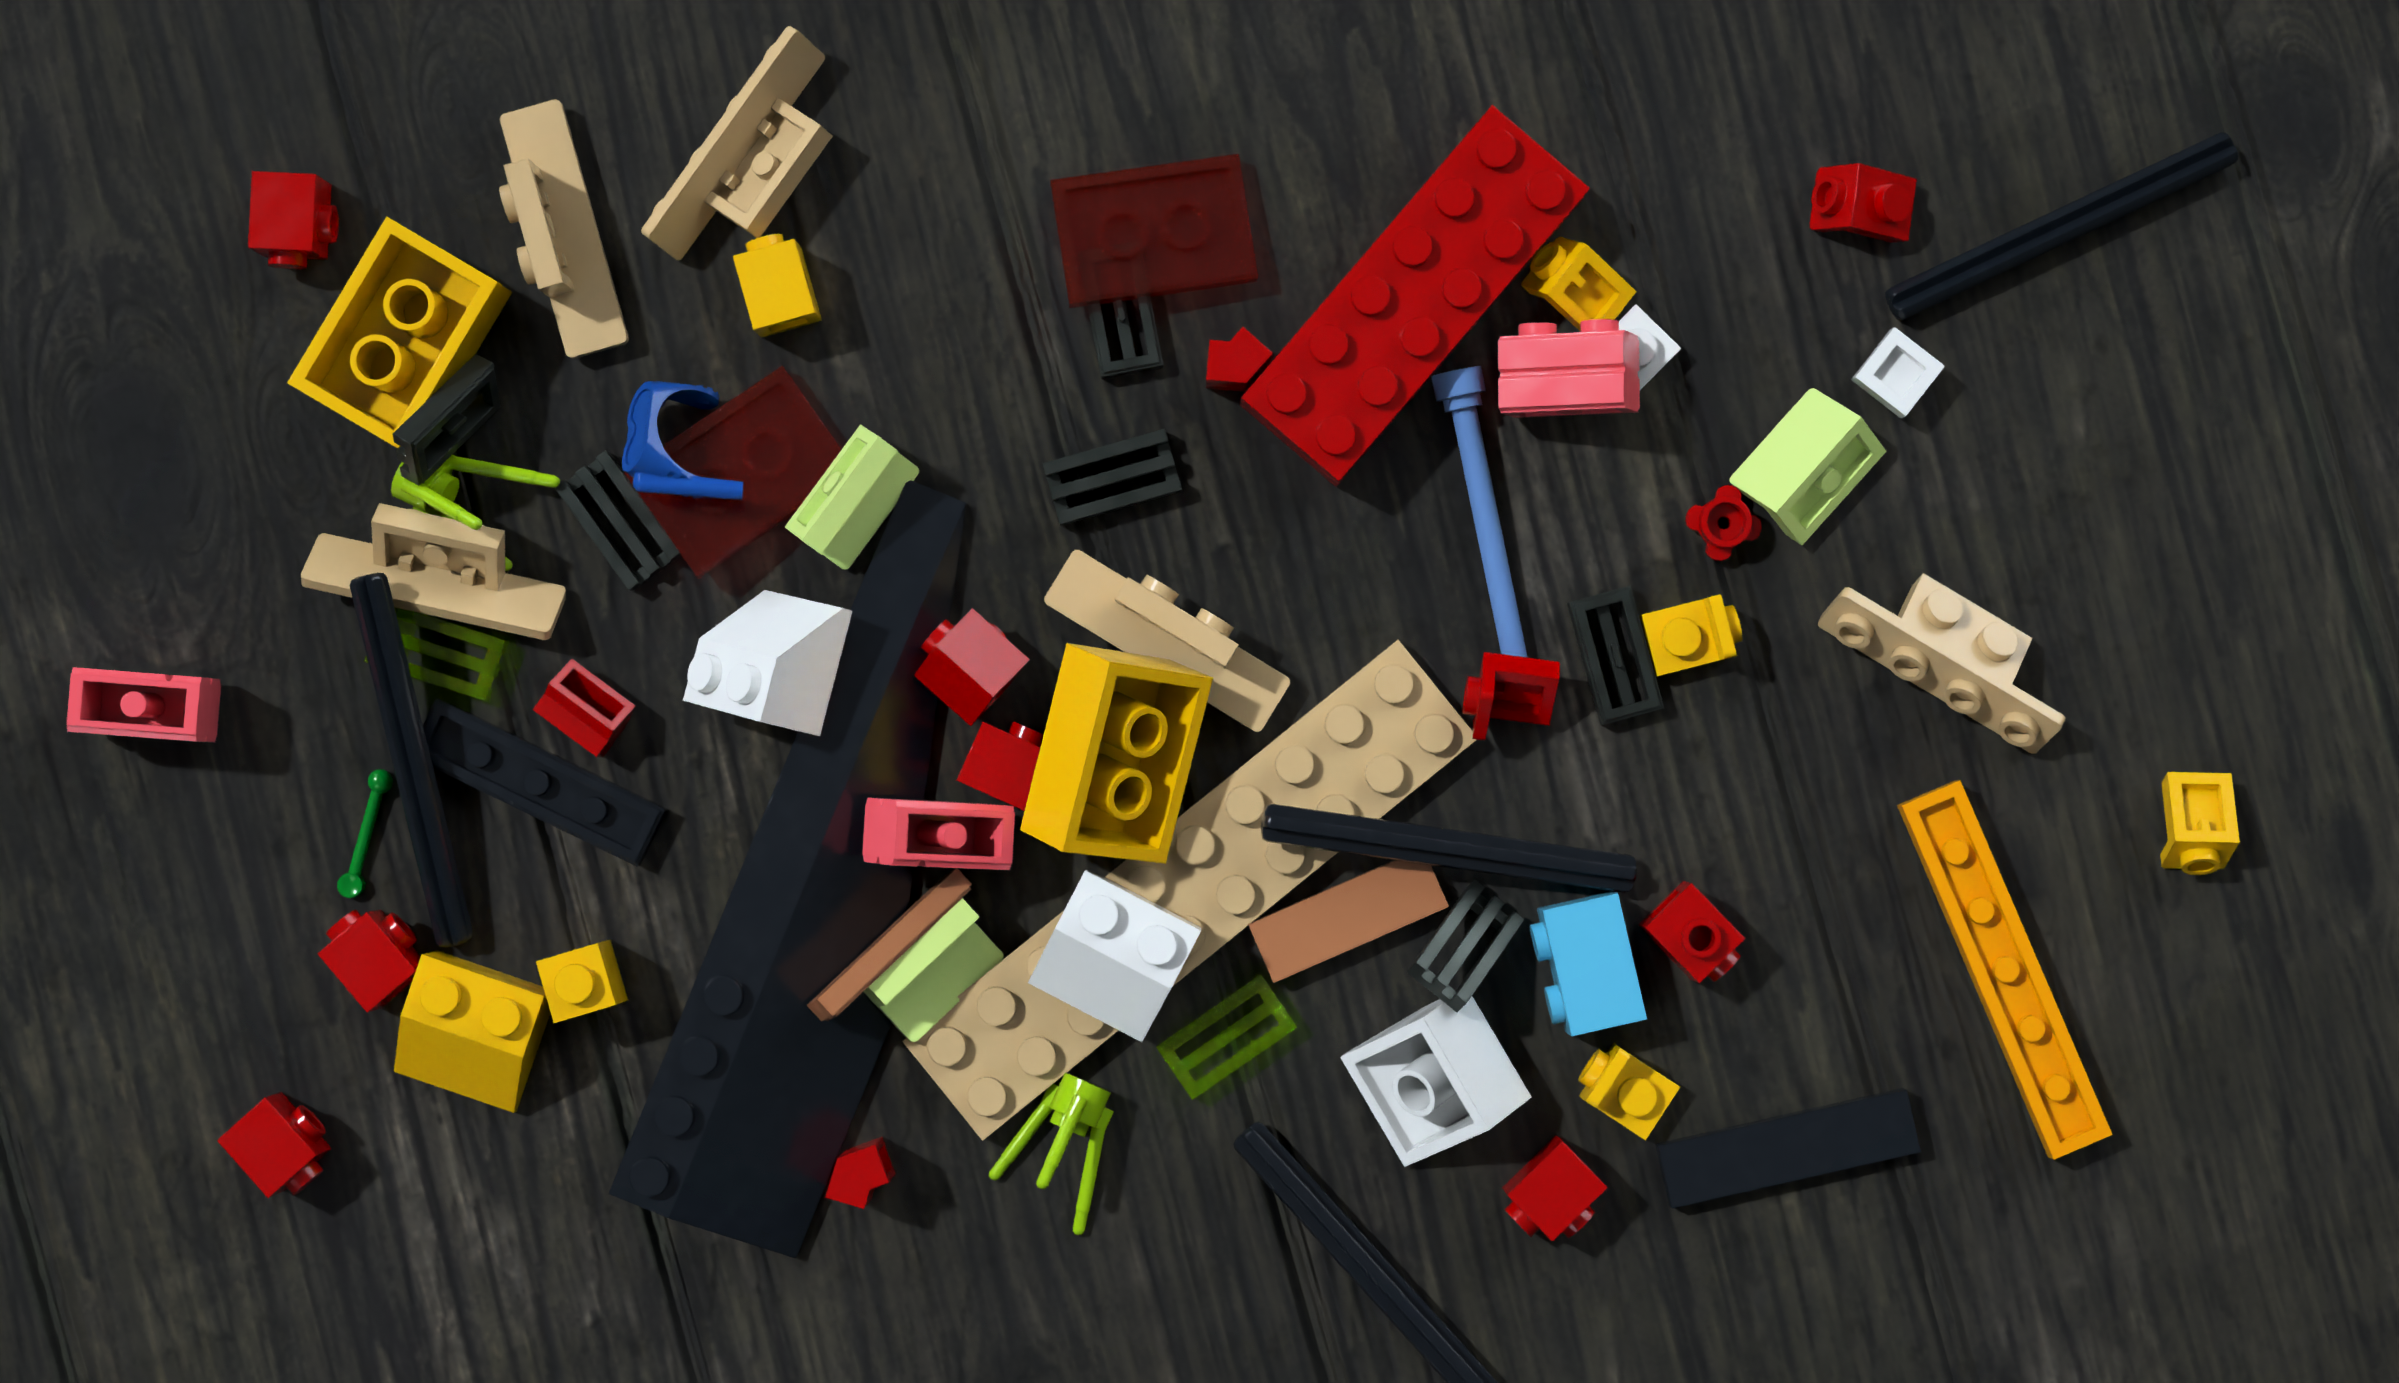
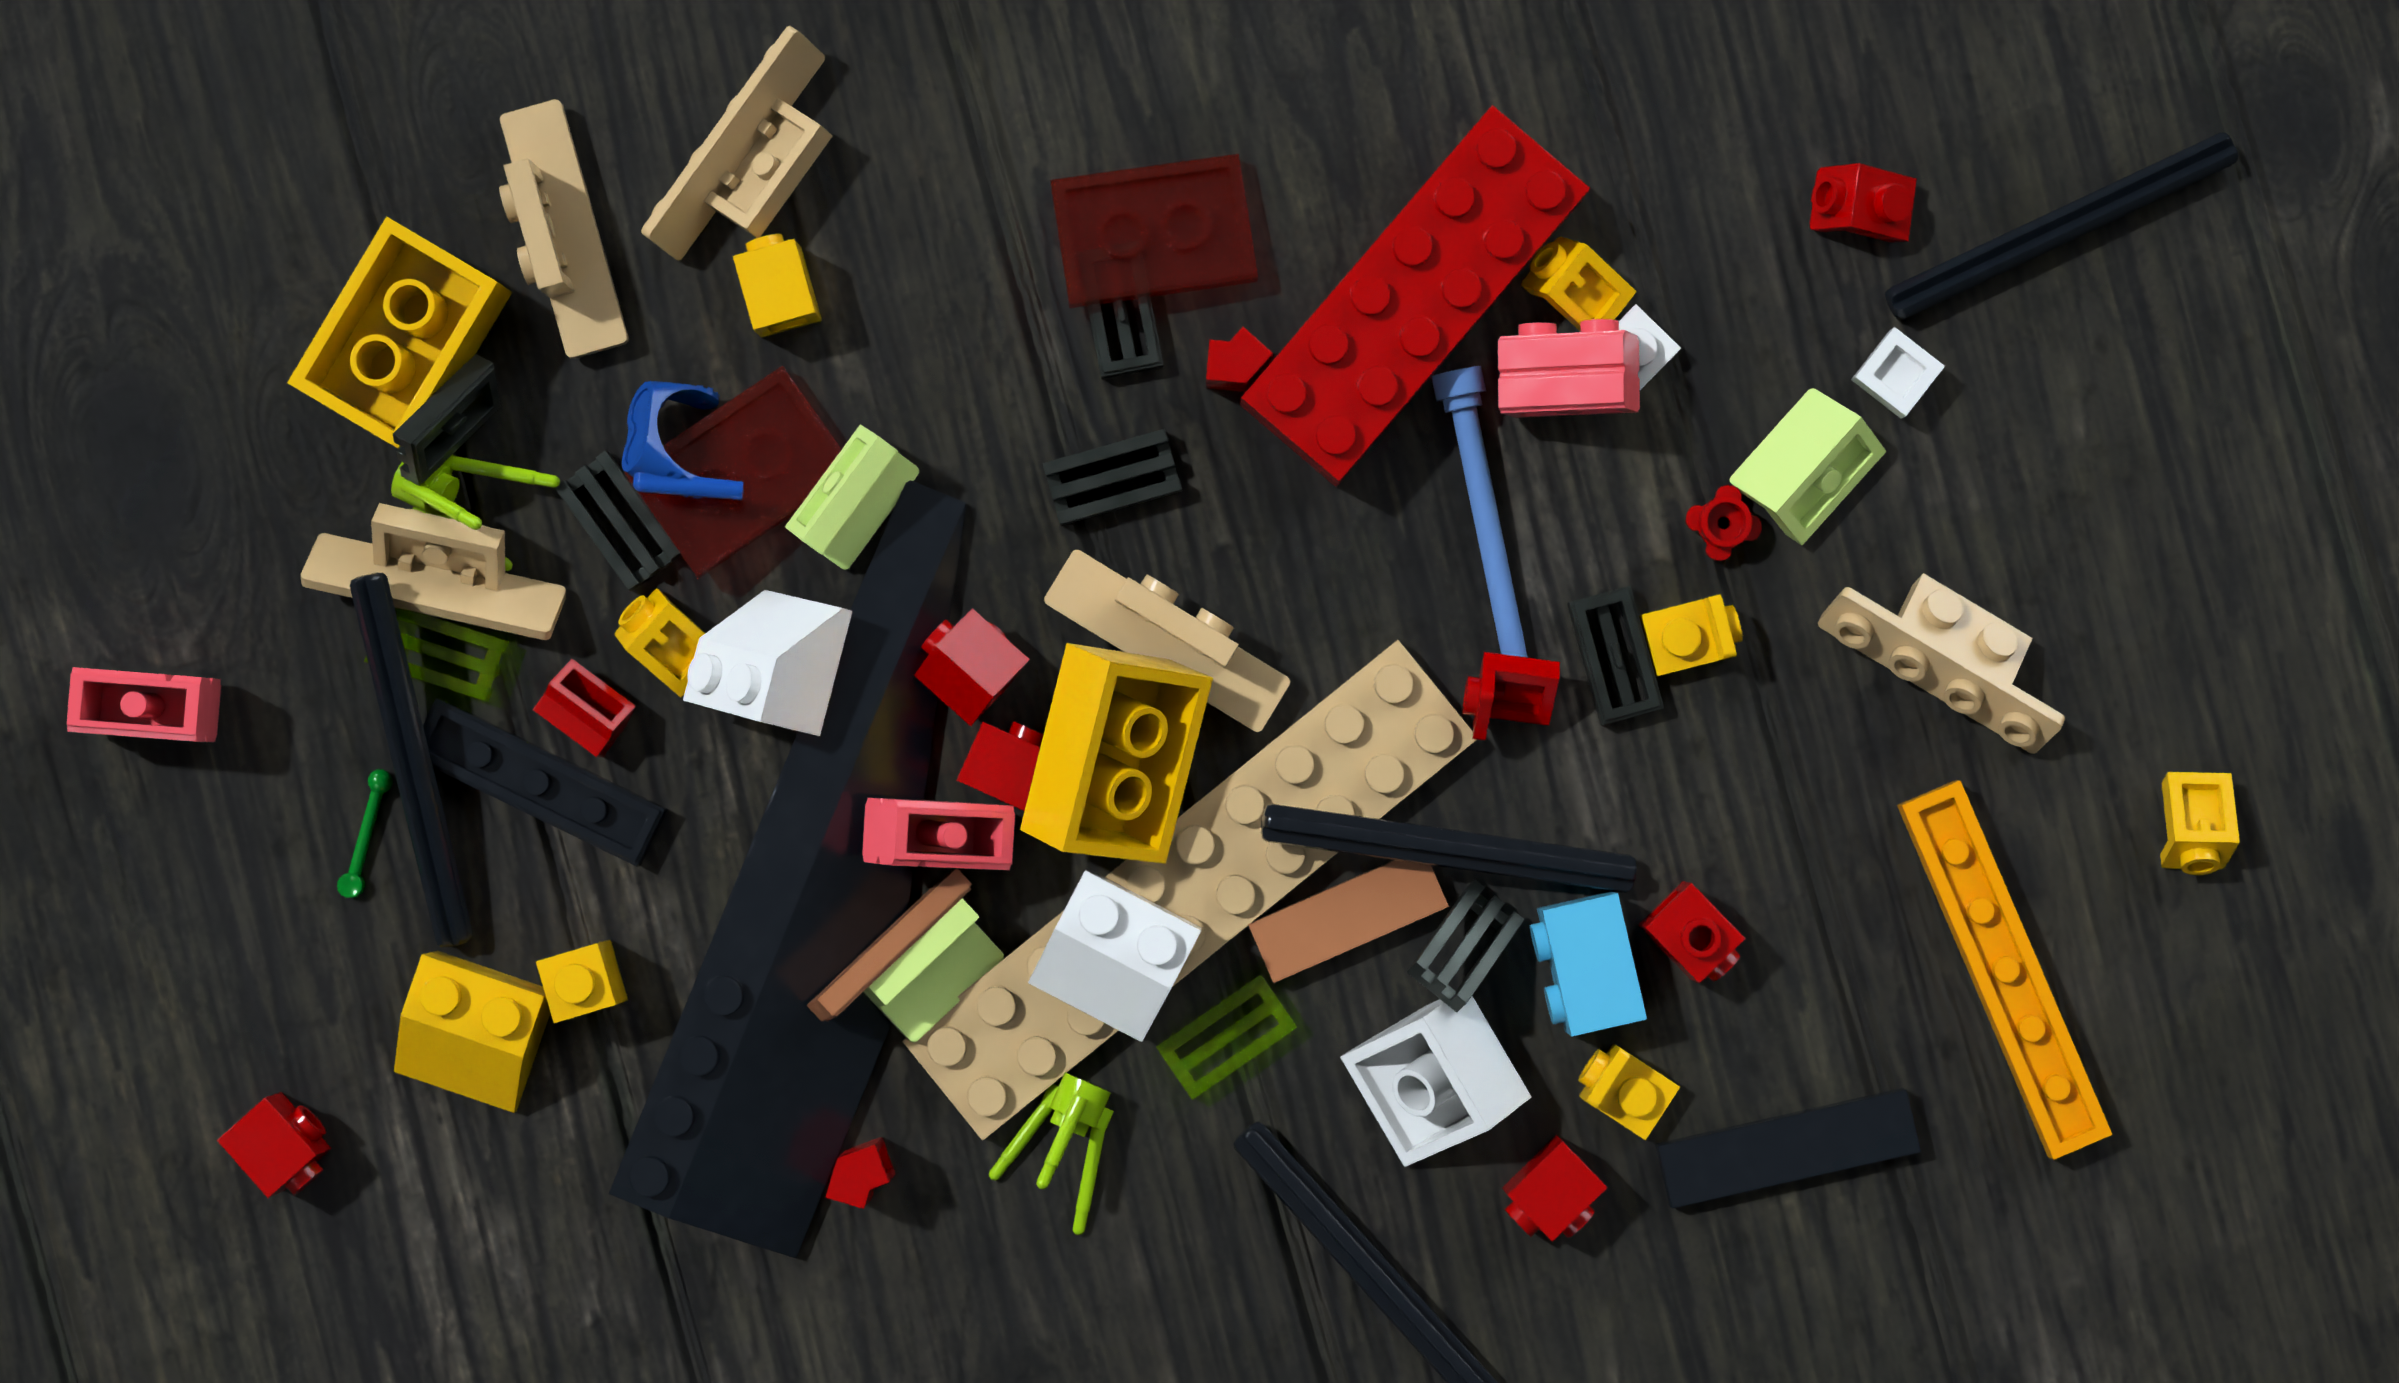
red brick [248,171,339,269] -> none
red brick [317,909,421,1013] -> none
none -> yellow bracket [614,588,705,698]

